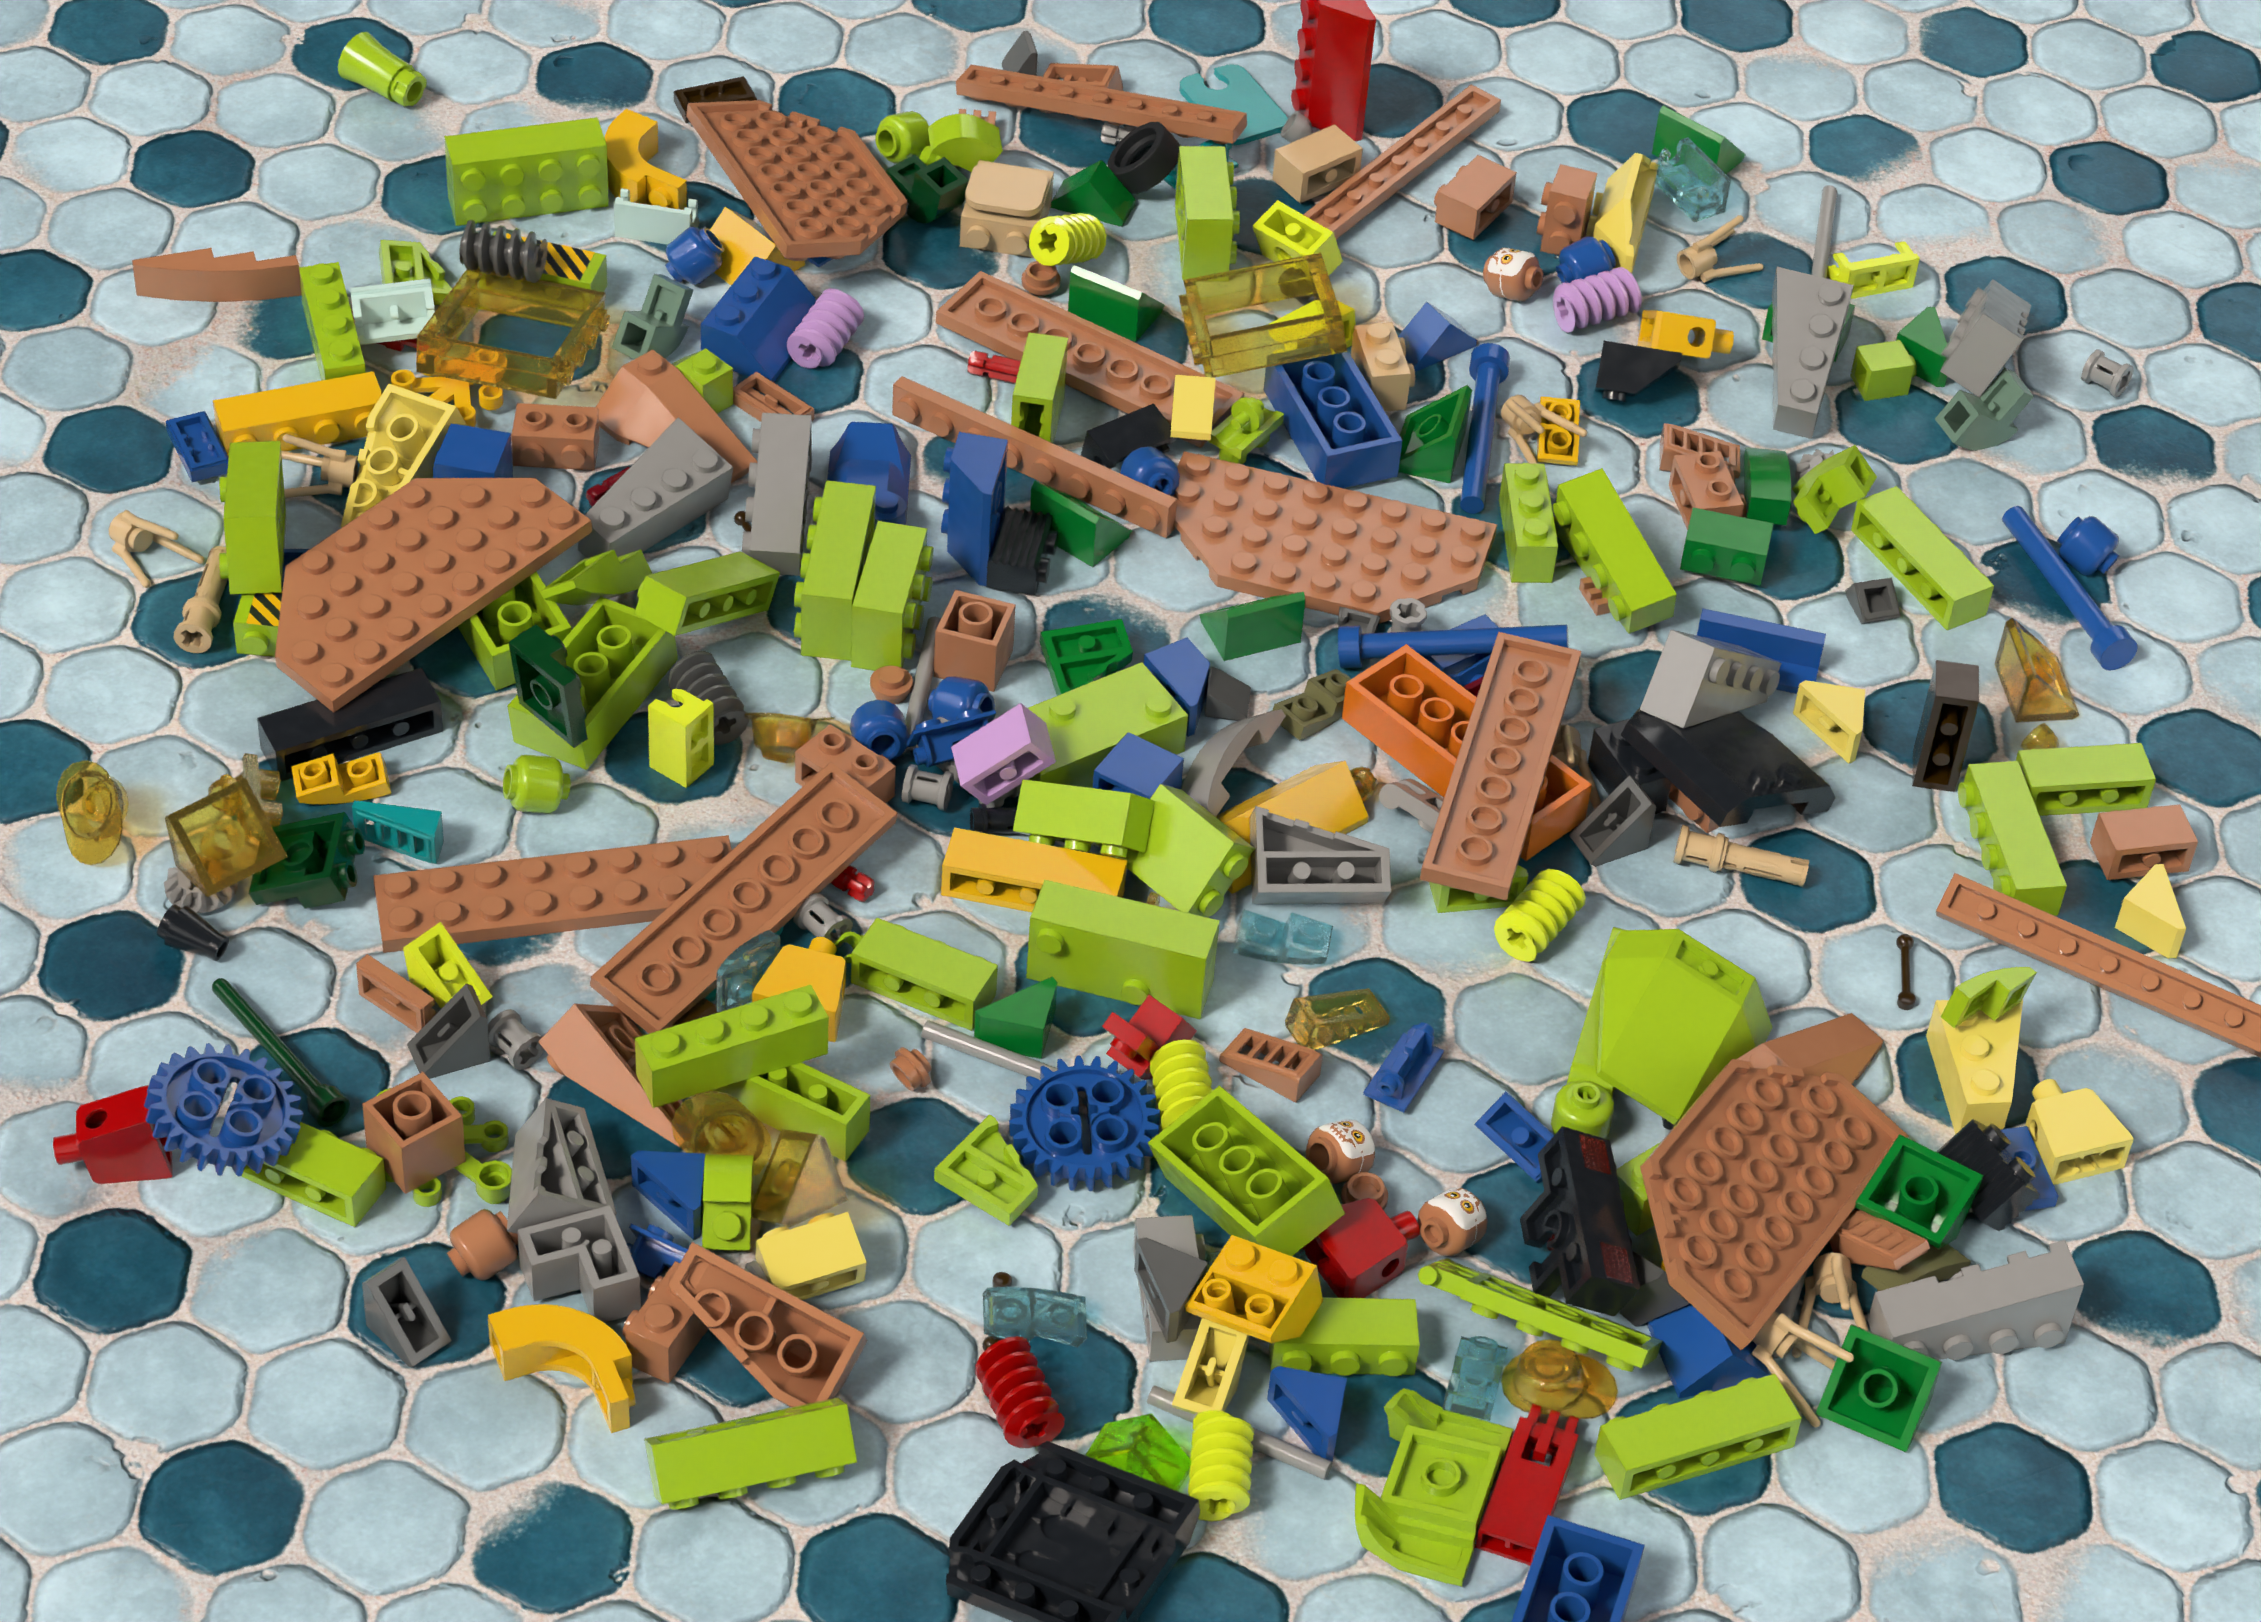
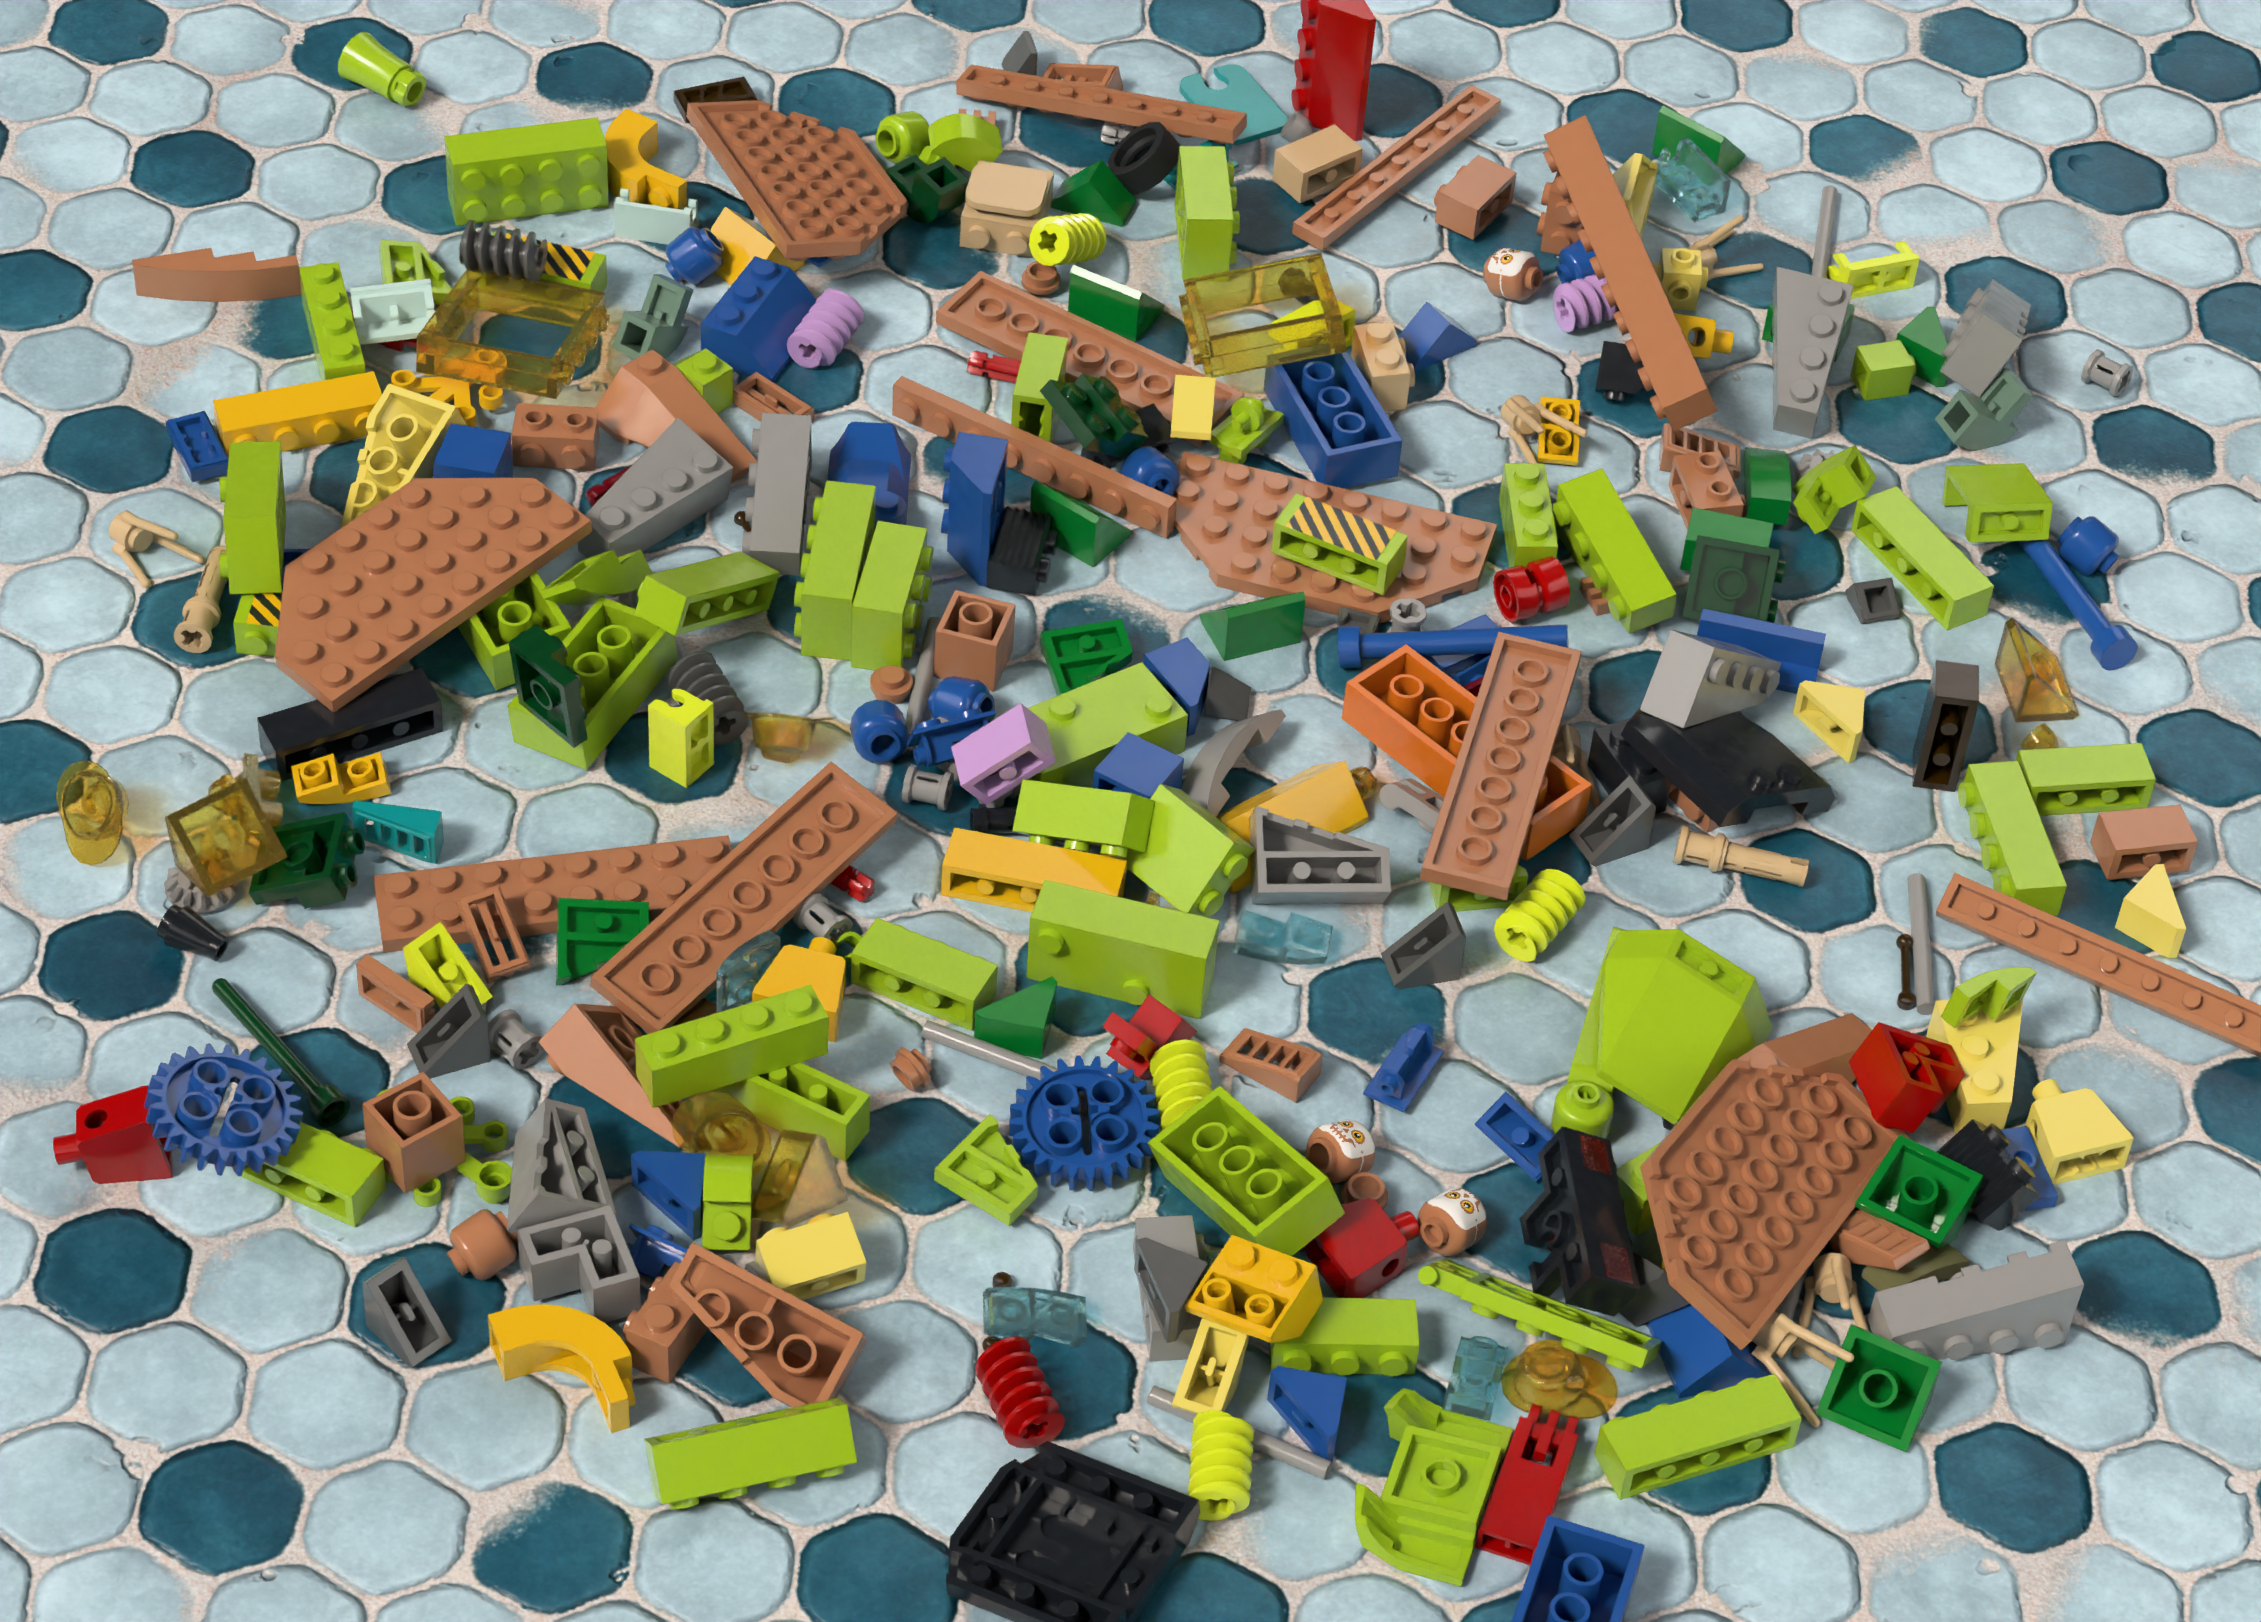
tan plant [282,434,358,498] -> none
lime head [503,755,571,814] -> none
nougat brick [795,724,896,804] -> none
clear neon green slope [1085,1413,1191,1491] -> none
neon yellow brick [1252,200,1343,287] -> none
olive slope [1272,669,1351,741] -> none
clear yellow slope [1285,988,1390,1050] -> none
green slope [1398,385,1472,483] -> none
blue piece [1460,343,1510,514] -> none
none -> nougat tile [456,884,531,984]
none -> green wing [556,898,649,985]
none -> dark green plate [1040,374,1148,459]
none -> brick [1271,493,1408,595]
none -> dark grey slope [1381,901,1466,989]
none -> red wheel [1493,556,1570,622]
none -> nougat brick [1543,115,1718,432]
none -> light yellow brick [1653,248,1708,311]
none -> dark green plate [1682,535,1786,623]
none -> red brick [1848,1022,1965,1133]
none -> light grey bar [1907,873,1935,1015]
none -> lime panel [1942,463,2053,543]

